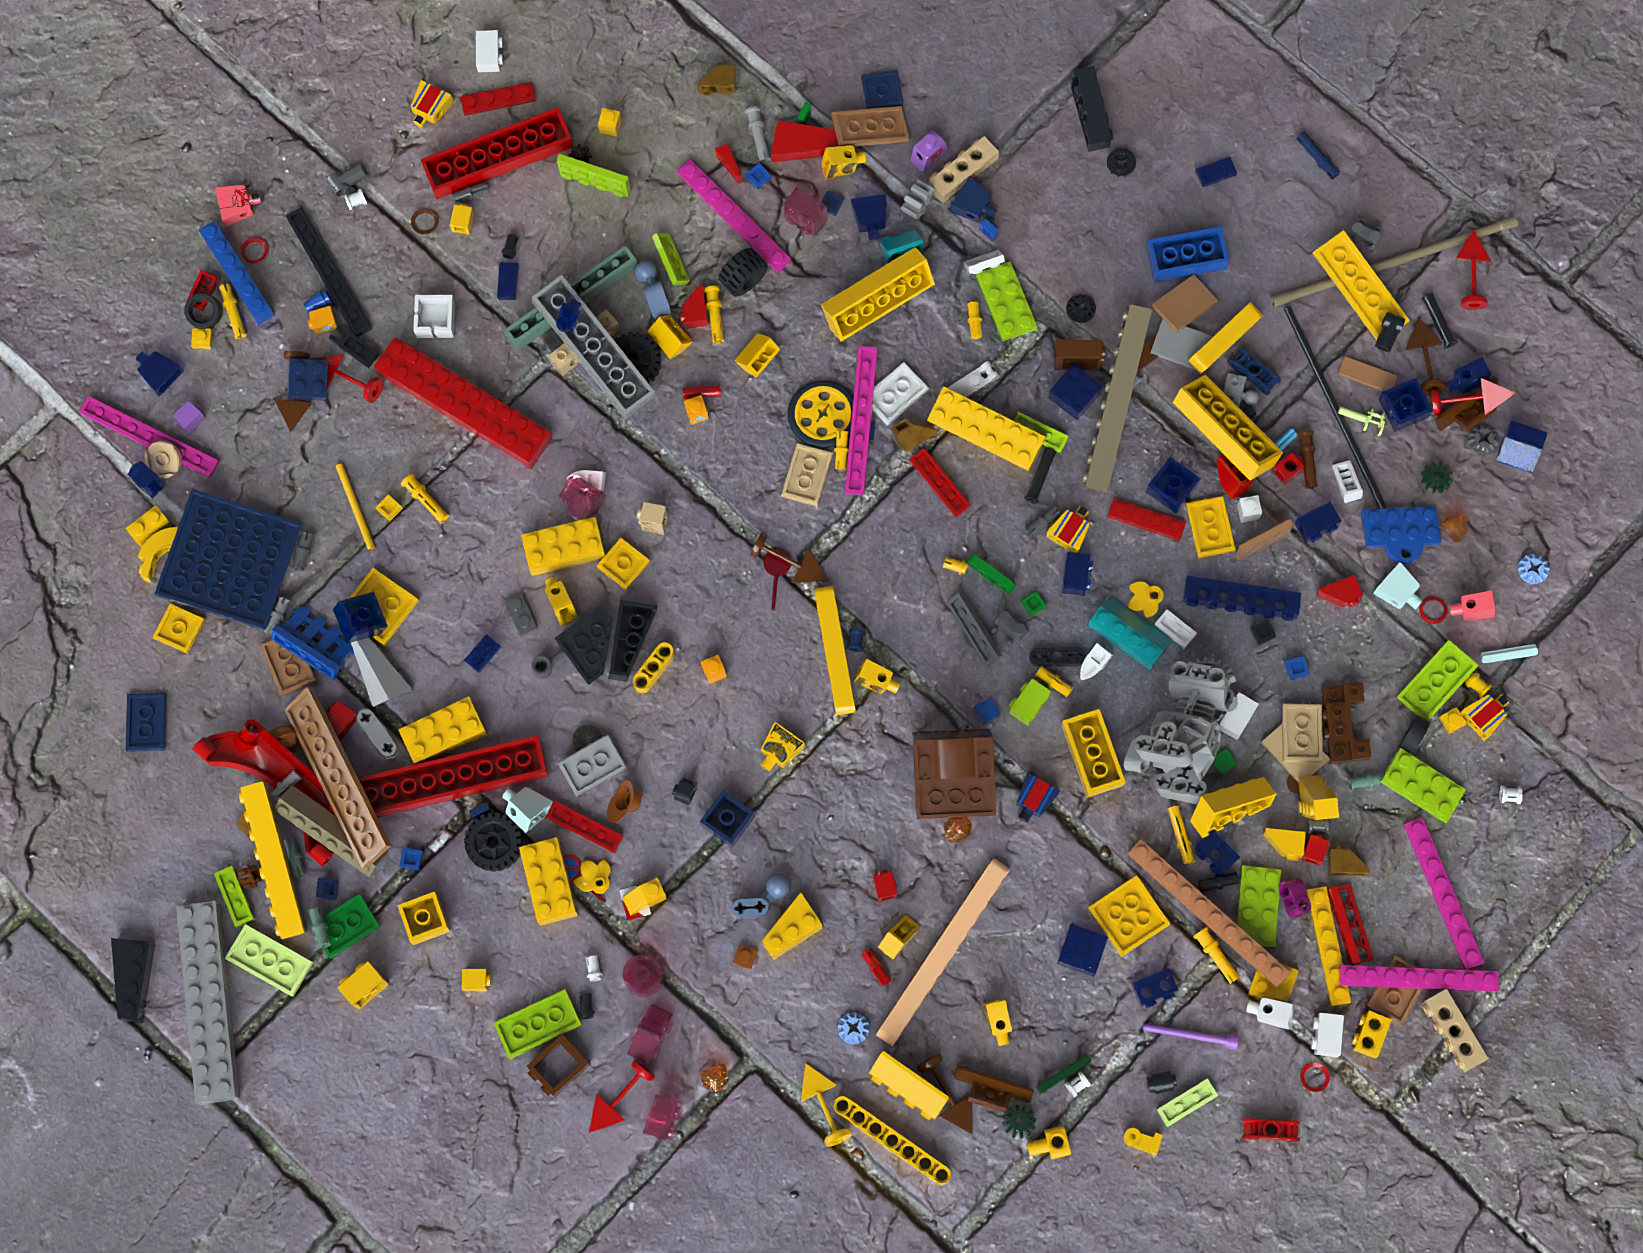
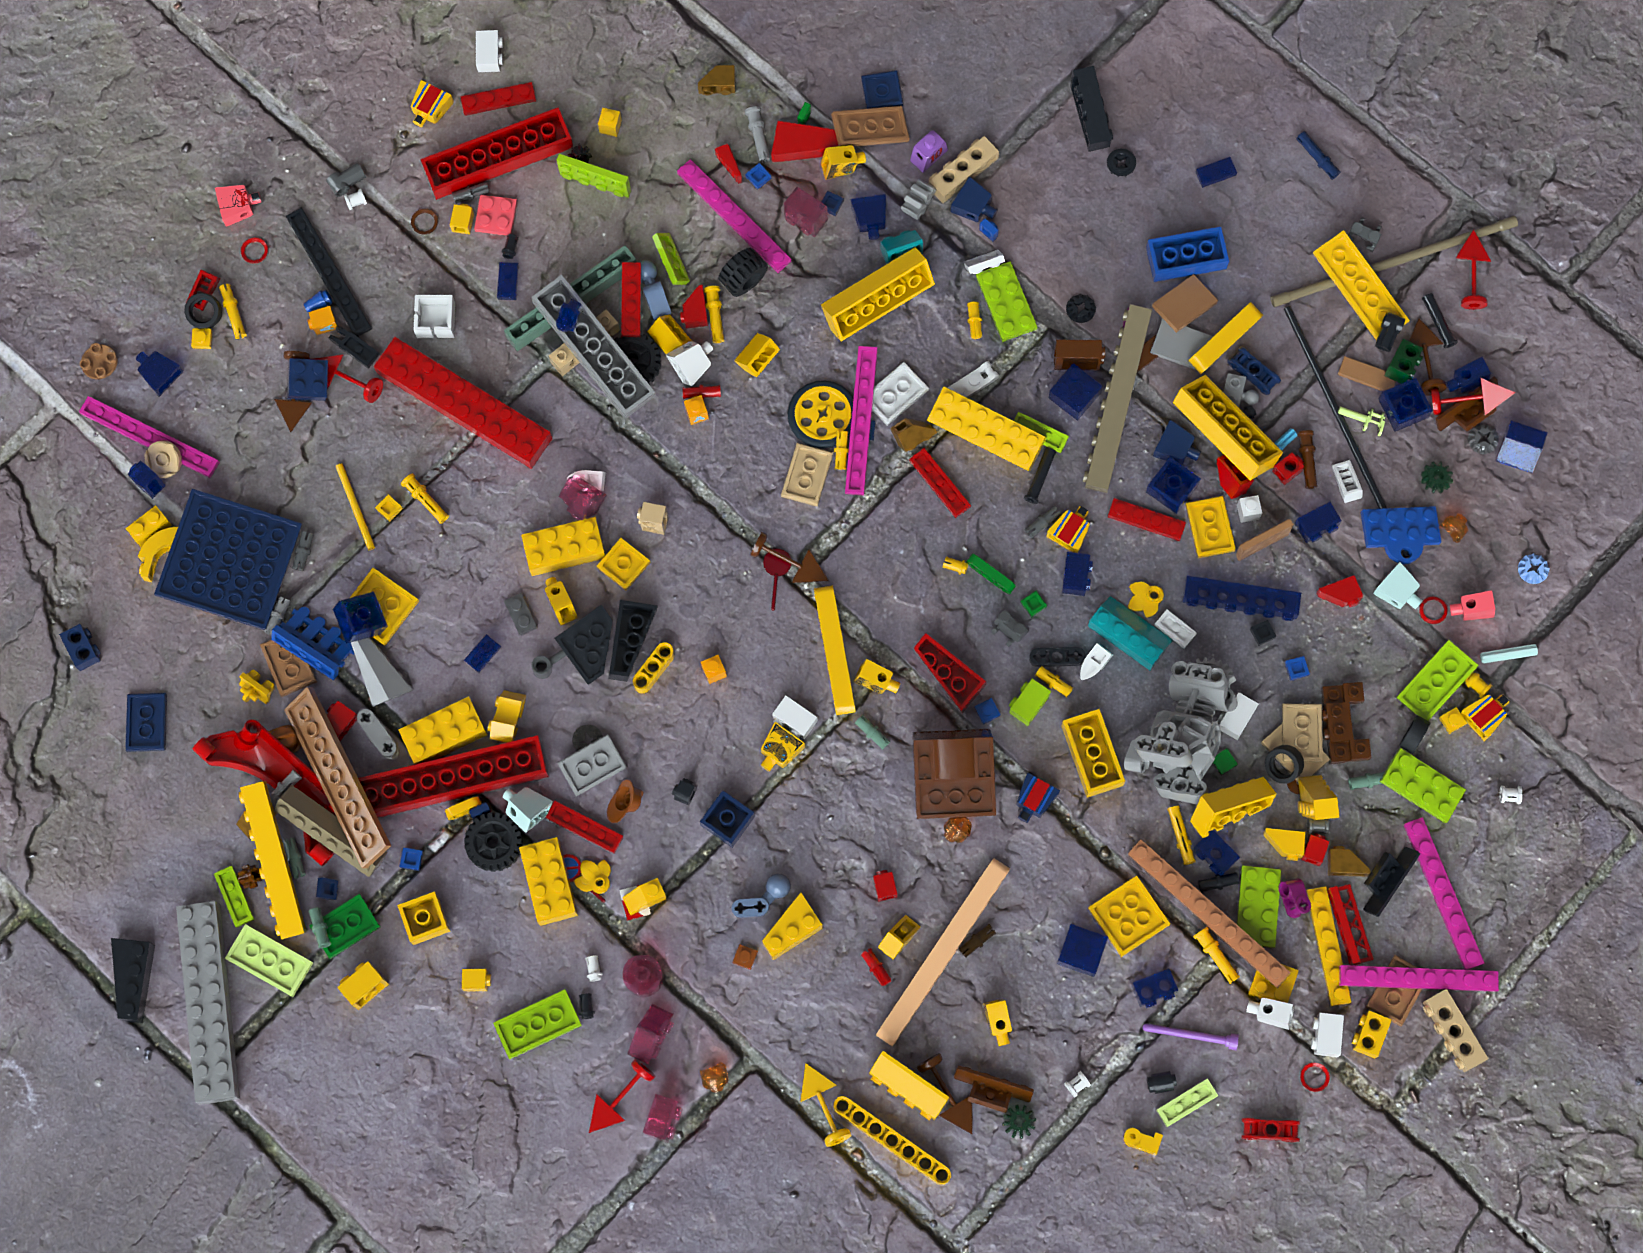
yellow plate [153,604,205,654] -> none
medium lavender brick [172,400,205,434] -> none
blue arch [199,221,274,325] -> none
reddish brown window [527,1034,590,1097] -> none
light blue gear [838,1012,869,1044] -> none
dark blue bush [846,629,866,652] -> none
dark grey plate [946,591,1002,667] -> none
yellow piece [1026,1125,1071,1160] -> none
dark green tile [1037,1055,1091,1095] -> none
none -> dark blue brick [59,624,101,671]
none -> medium nougat dish [80,343,118,379]
none -> yellow hips [239,669,274,704]
none -> yellow beam [445,796,482,820]
none -> coral plate [474,195,517,236]
none -> yellow brick [488,690,526,743]
none -> red plate [621,262,641,337]
none -> white torso [666,341,713,386]
none -> white brick [772,696,818,740]
none -> sand green pin [854,715,891,750]
none -> red wedge [914,633,987,714]
none -> dark brown pin [958,924,997,958]
none -> dark blue torso [1153,420,1201,465]
none -> black tyre [1264,745,1304,784]
none -> black bracket [1363,847,1420,917]
none -> dark green brick [1384,339,1423,386]

